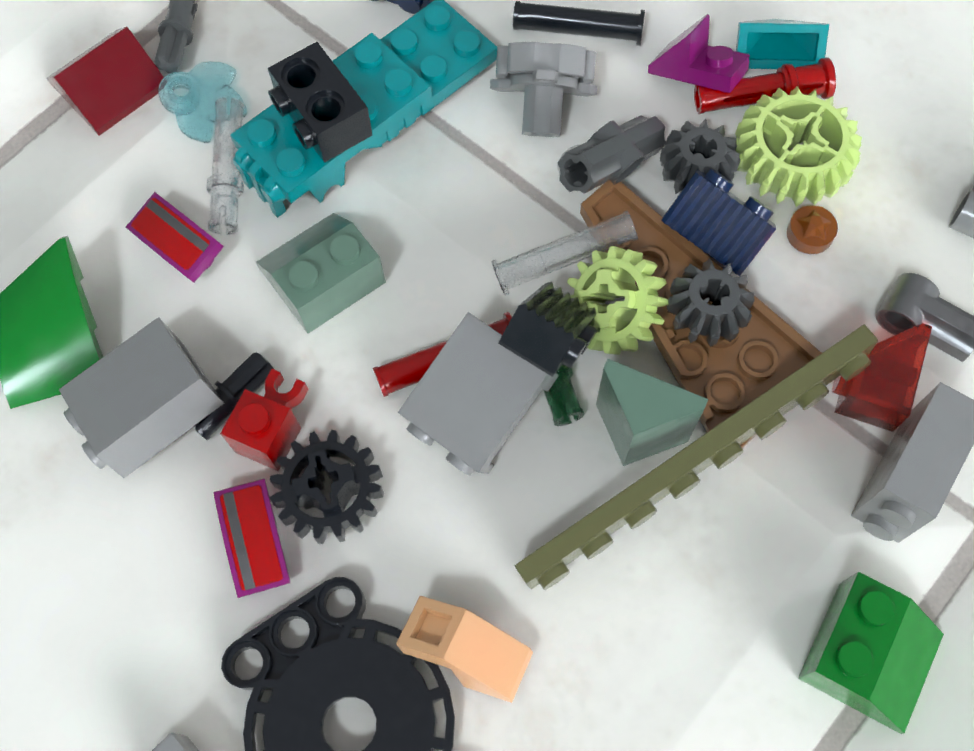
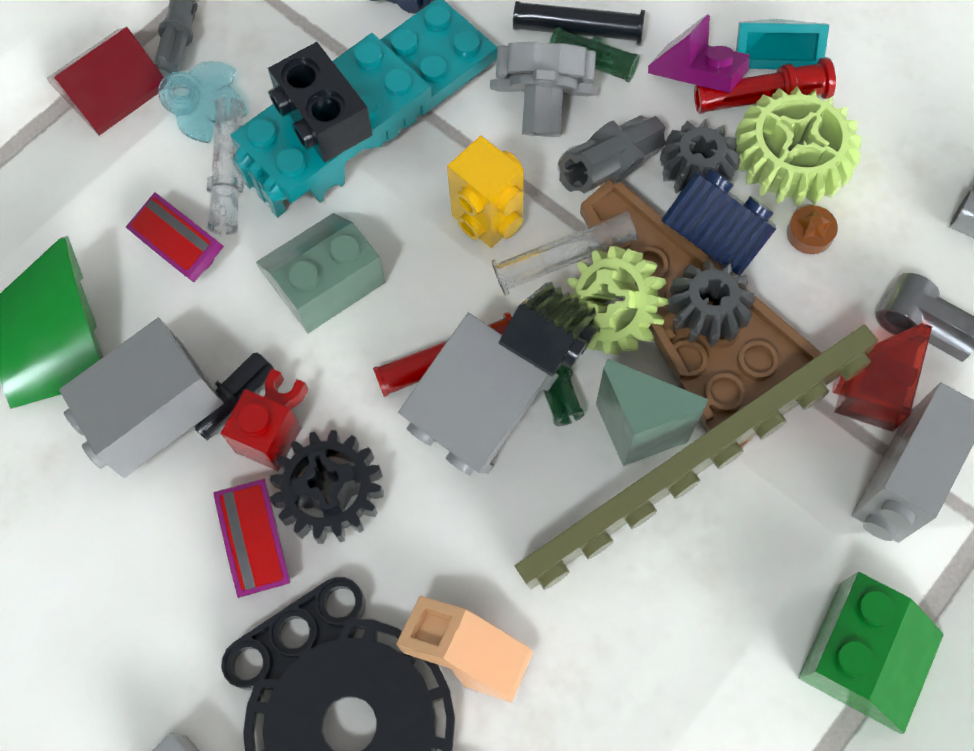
none -> yellow brick [447,135,524,249]
none -> clear green pin [549,27,640,83]

